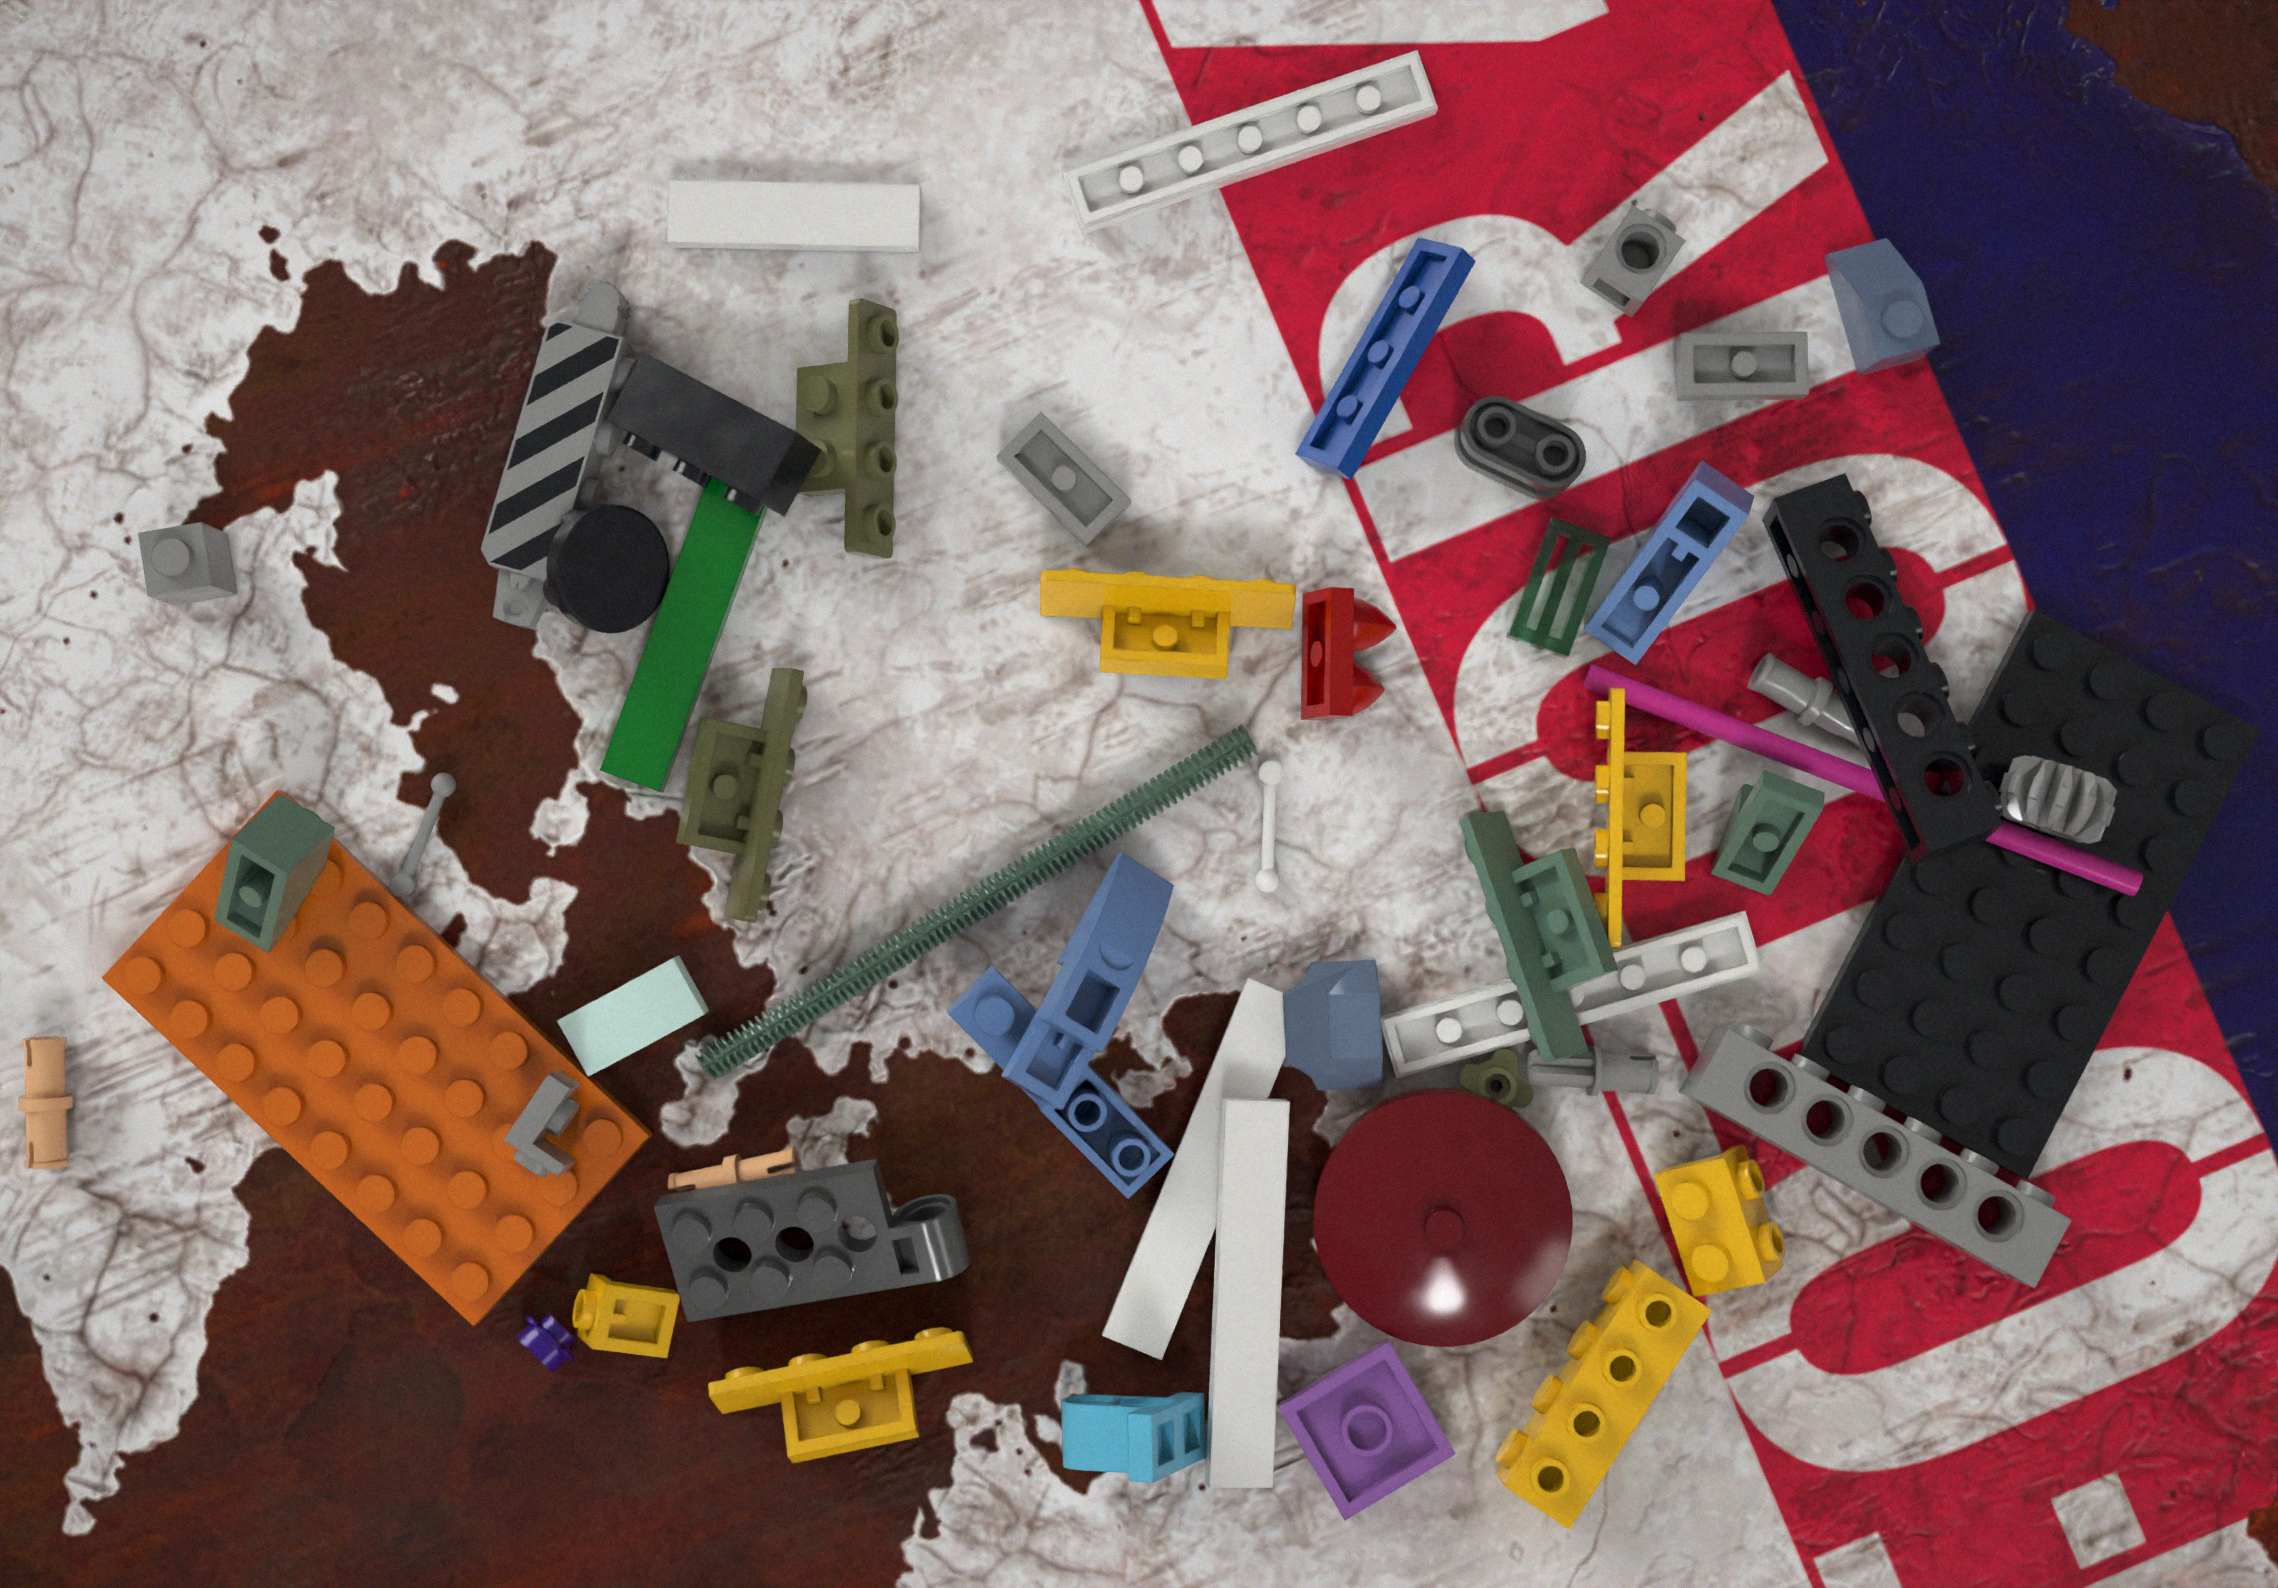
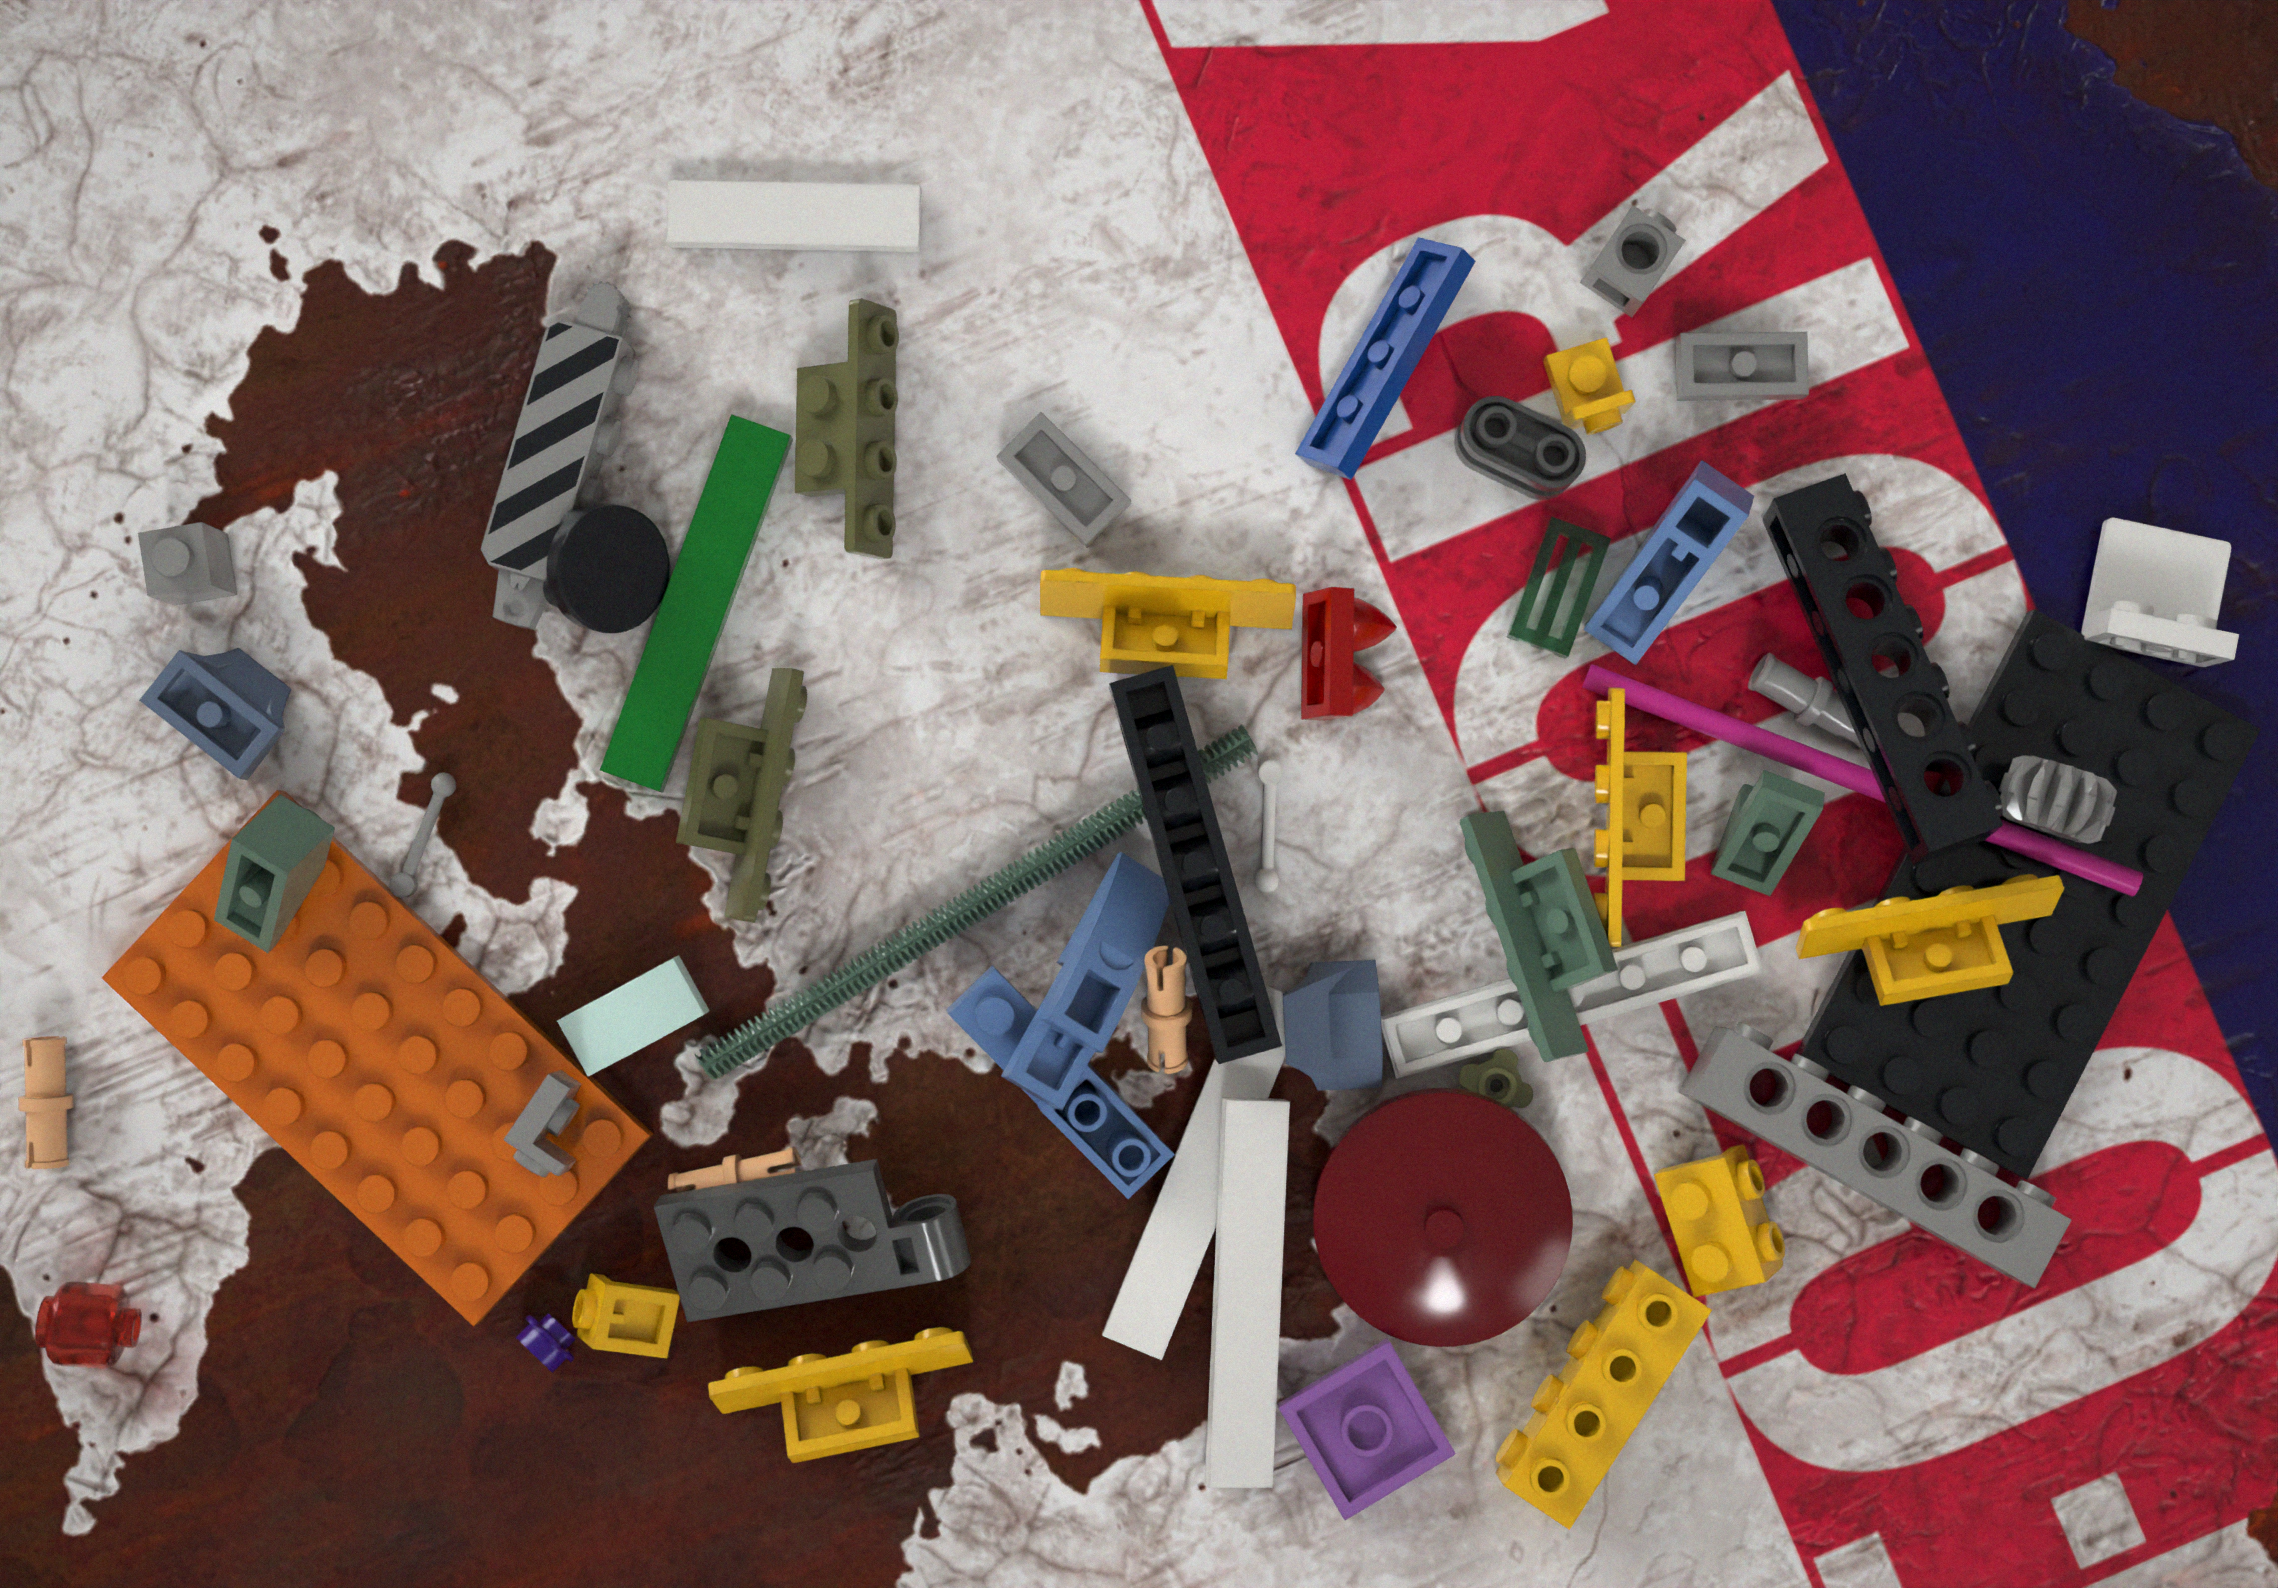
black brick [607,352,821,517] -> none
medium azure tile [1061,1392,1206,1483] -> none
white tile [1062,50,1438,235] -> none
light grey axle [1526,1045,1659,1096] -> none
sand blue slope [1824,238,1940,376] -> none
none -> clear red head [35,1281,142,1369]
none -> sand blue slope [139,648,292,780]
none -> black brick [1109,665,1282,1064]
none -> light nougat pin [1141,946,1192,1074]
none -> yellow bracket [1543,337,1636,435]
none -> yellow bracket [1795,874,2064,1006]
none -> white bracket [2081,518,2239,667]

